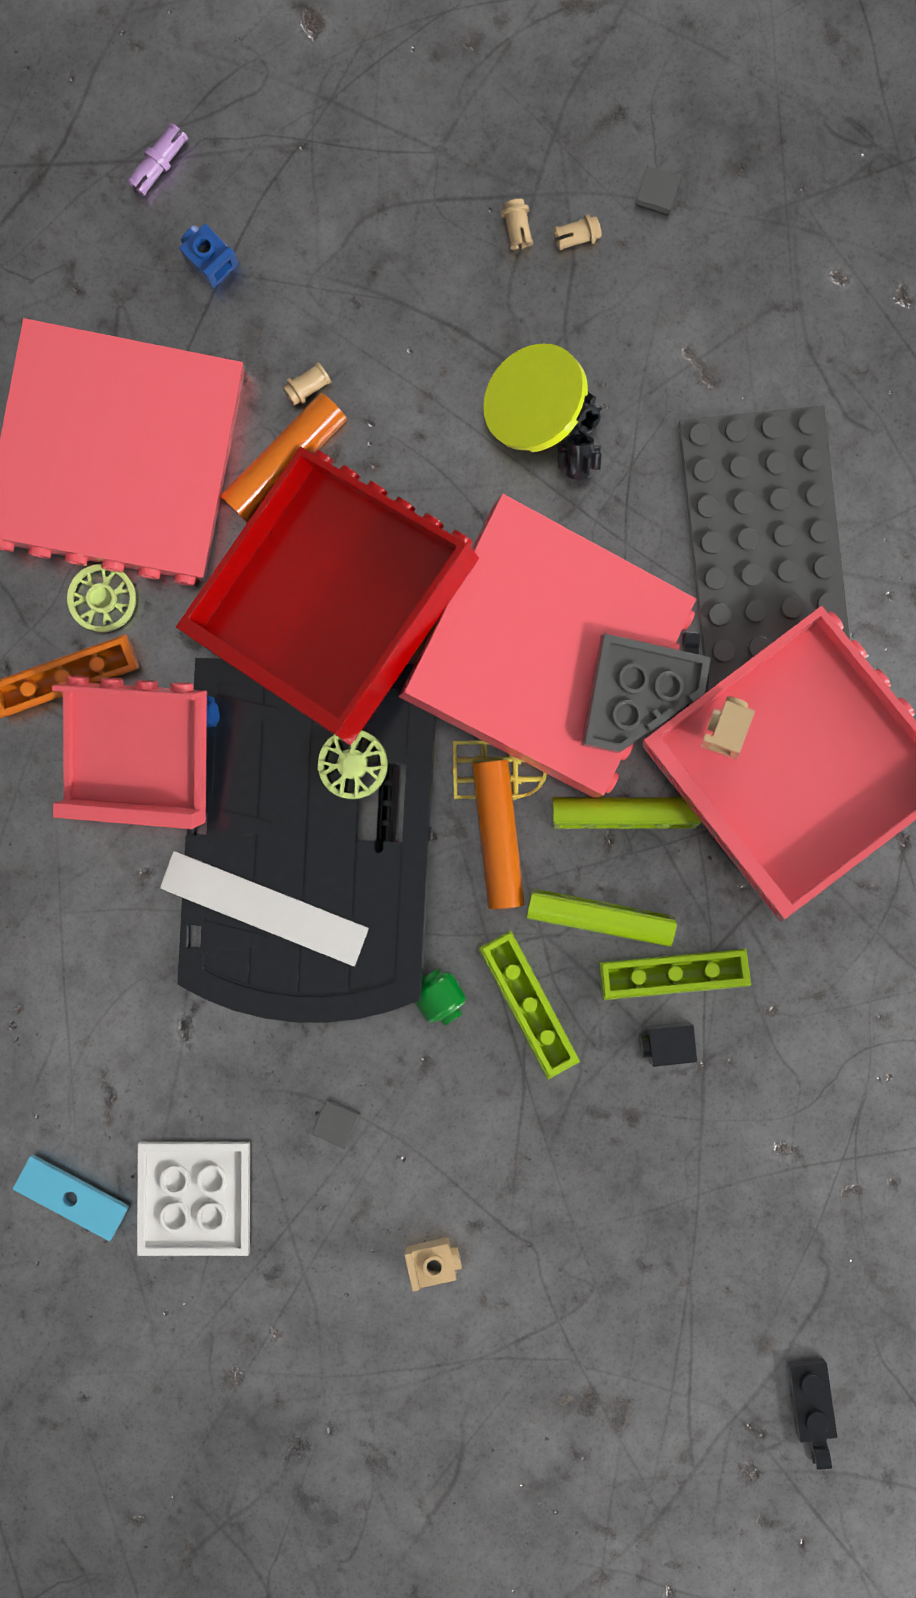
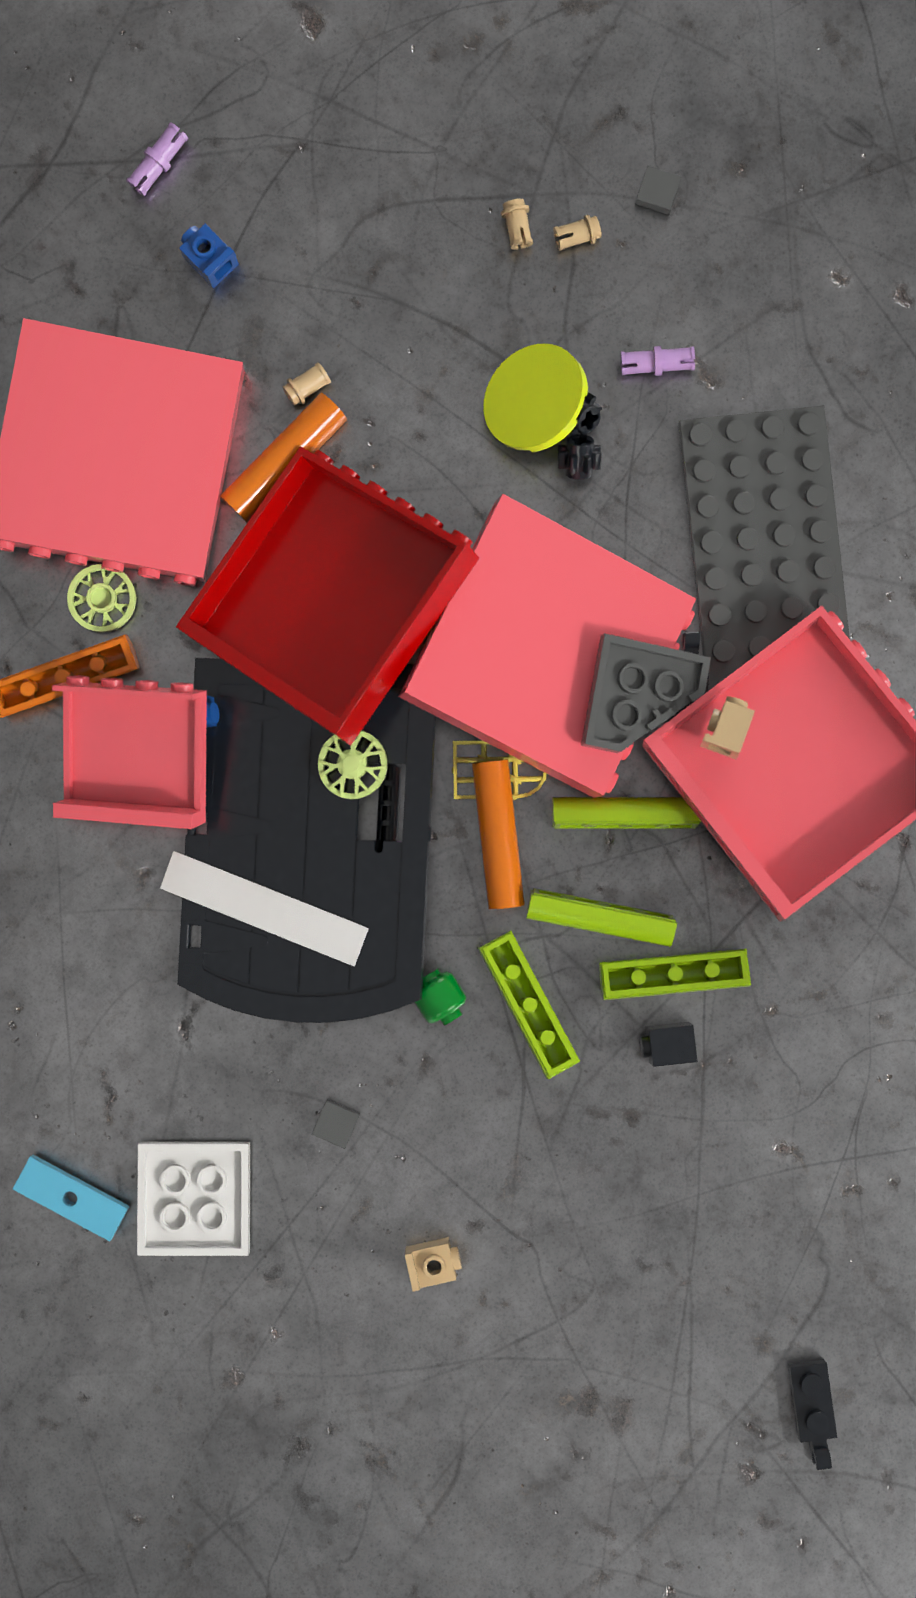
none -> lavender pin [621,346,695,376]

